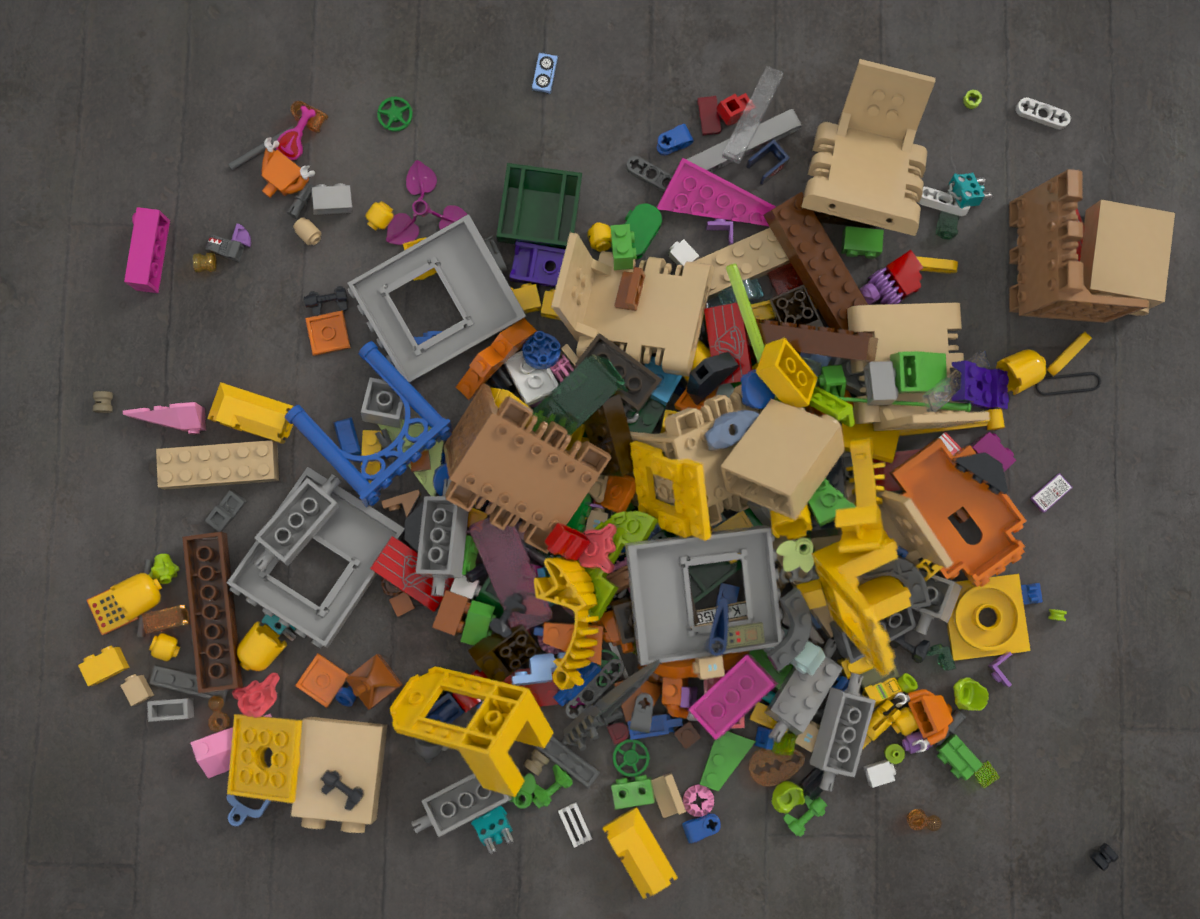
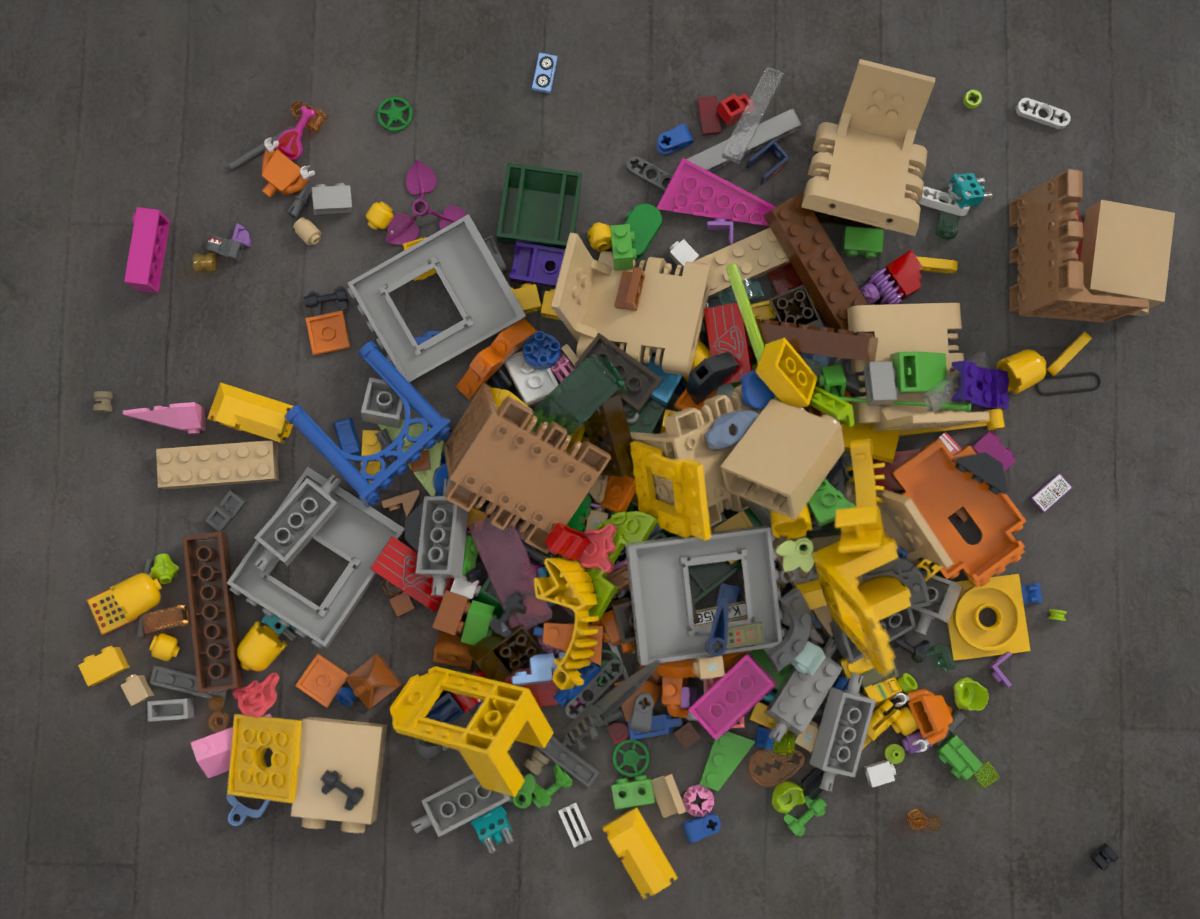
none -> dark orange panel [433,632,473,670]

